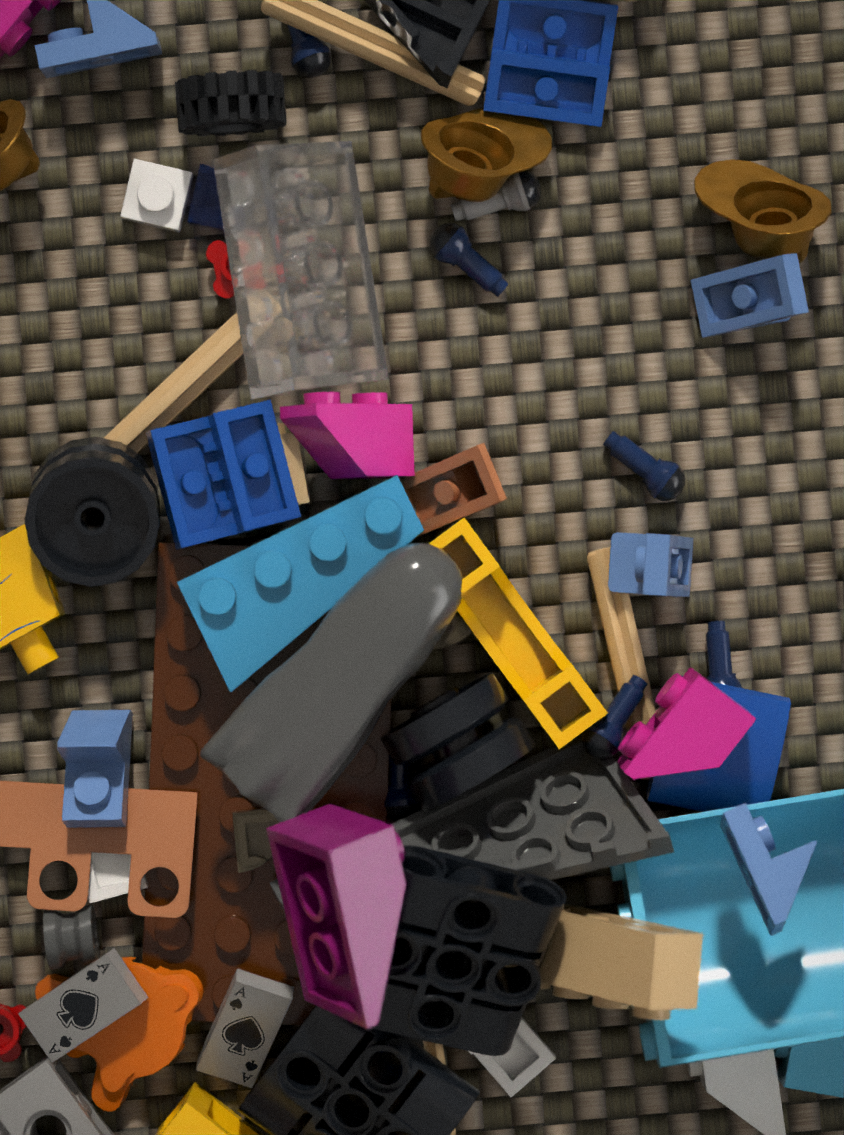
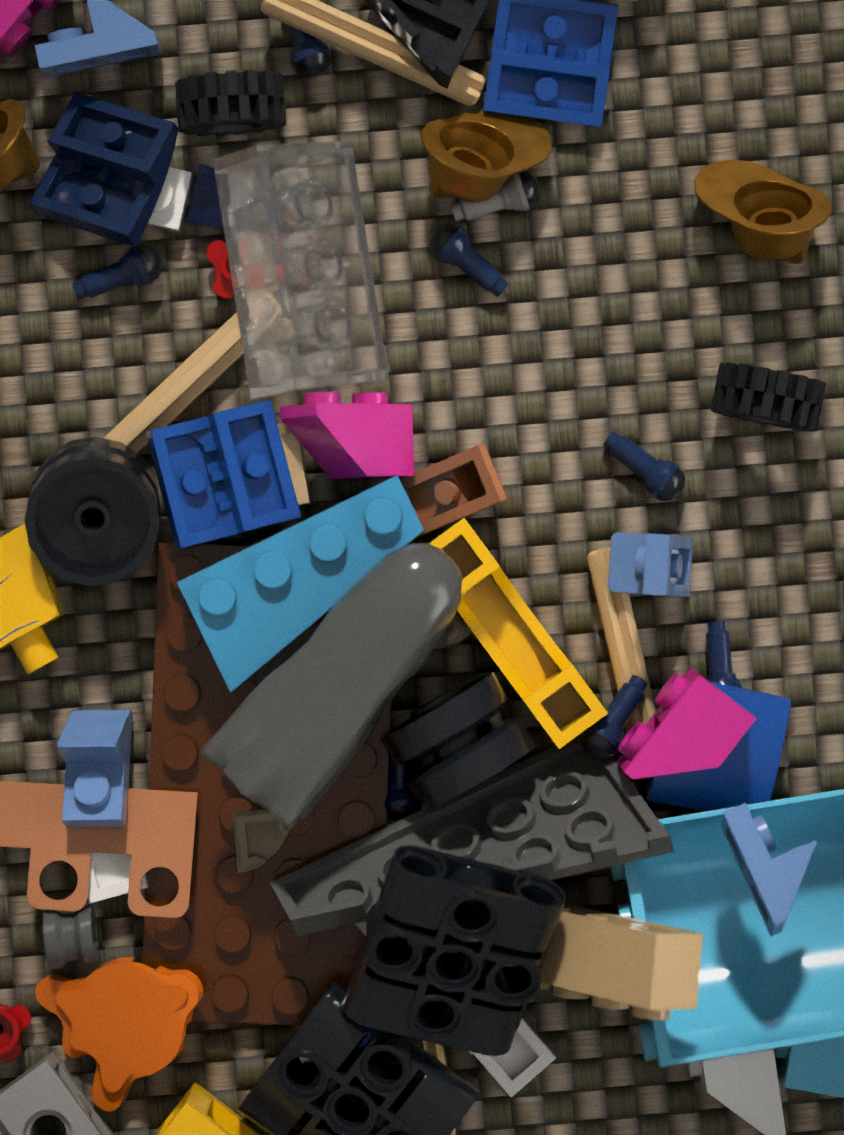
light grey tile [18,948,149,1063] -> none
light grey tile [196,969,294,1088] -> none
magenta slope [266,804,406,1029] -> none
medium blue slope [691,253,809,338] -> none
none -> dark blue slope [29,92,179,247]
none -> dark blue piece [73,245,162,299]
none -> black tyre [710,362,826,432]

